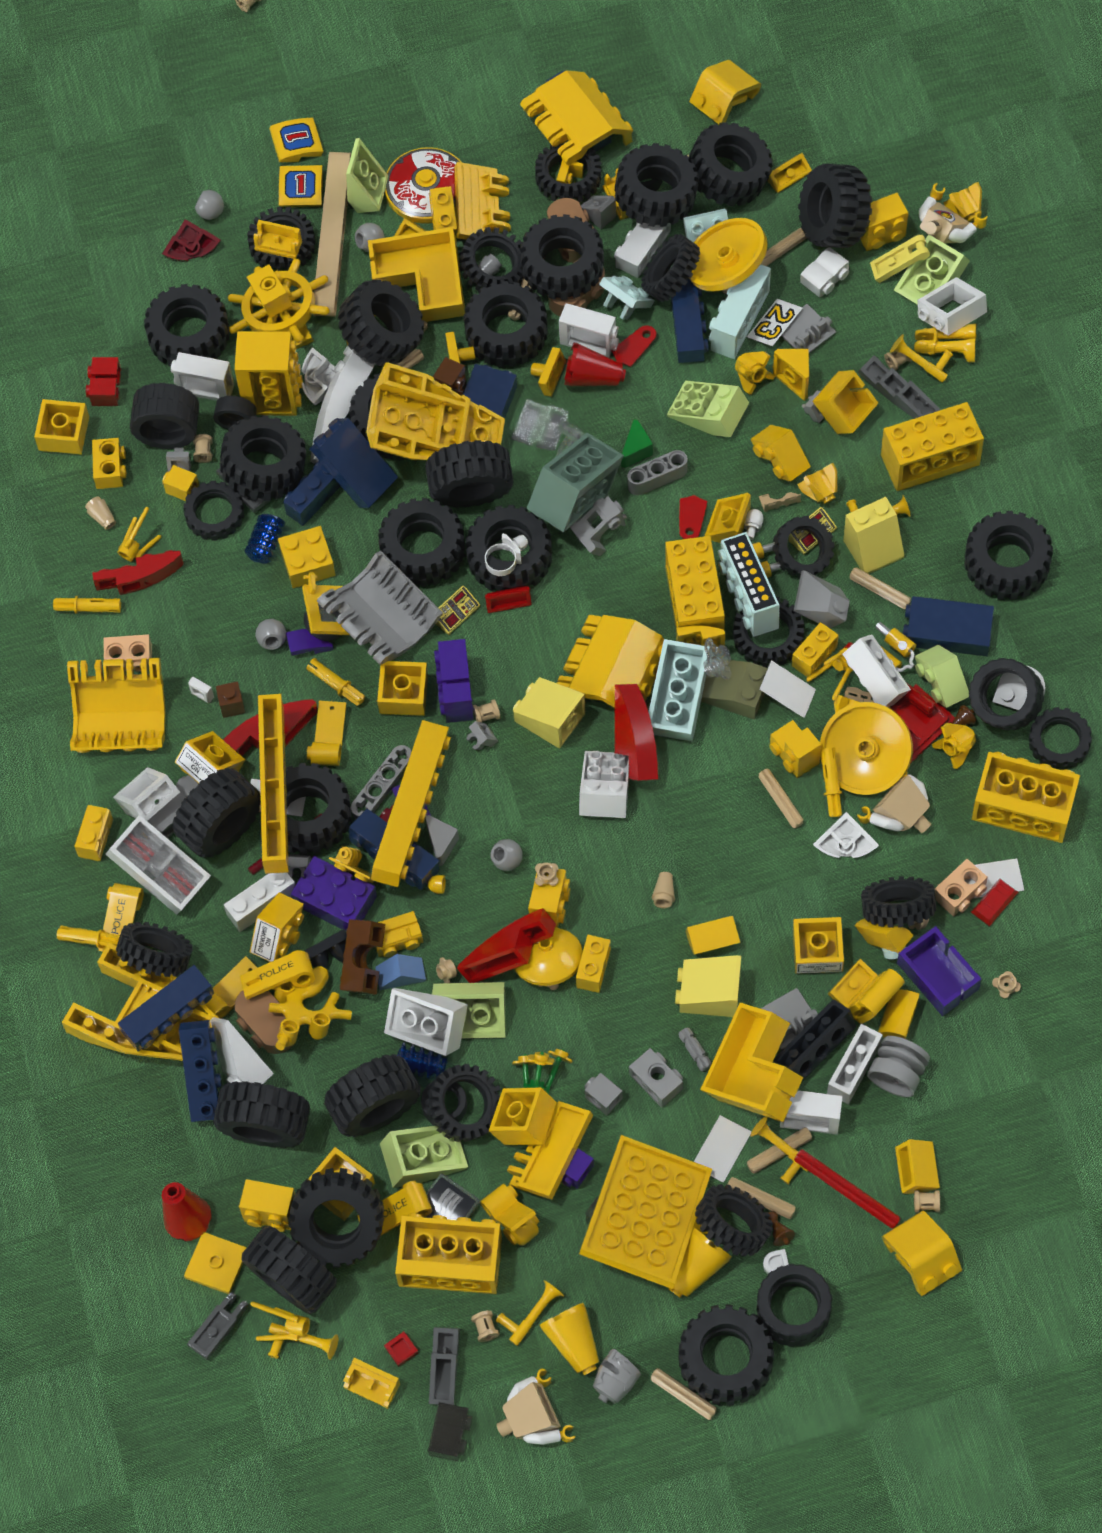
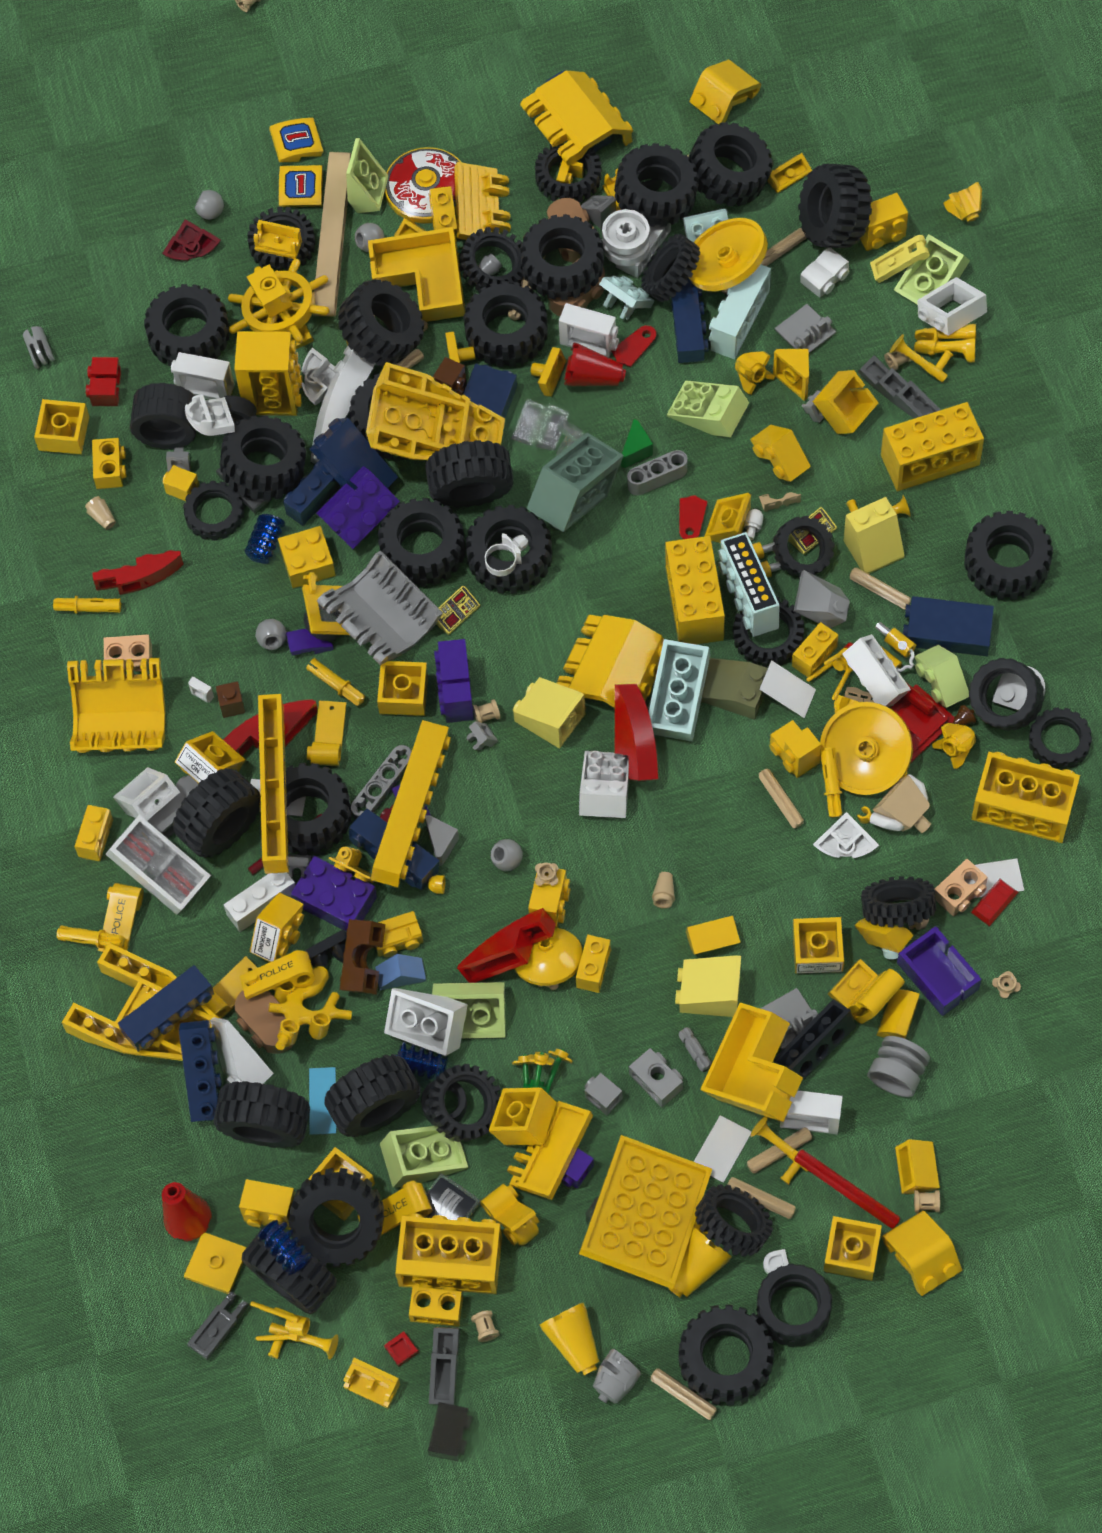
black tyre [116,922,193,977] -> none
yellow plant [117,507,161,562] -> none
tan bush [193,434,213,463] -> none
tan plate [436,957,457,983] -> none
red tile [485,586,532,613] -> none
yellow piece [496,1280,564,1346] -> none
tan torso [497,1369,576,1445] -> none
light grey tile [570,496,627,556] -> none
yellow slope [676,626,725,658] -> none
clear plate [703,637,732,680] -> none
sticker [747,299,803,346] -> none
reddish brown piece [768,1211,795,1246] -> none
yellow brick [797,463,838,504] -> none
white brick [827,1024,883,1105] -> none
torso [919,183,988,244] -> none
none -> light grey arm [23,326,55,369]
none -> white slope [185,394,235,436]
none -> clear blue piece [258,1220,312,1276]
none -> medium azure sticker [309,1067,336,1134]
none -> dark purple piece [316,466,400,549]
none -> yellow brick [409,1284,463,1327]
none -> white wheel [602,209,650,266]
none -> yellow brick [824,1216,882,1281]

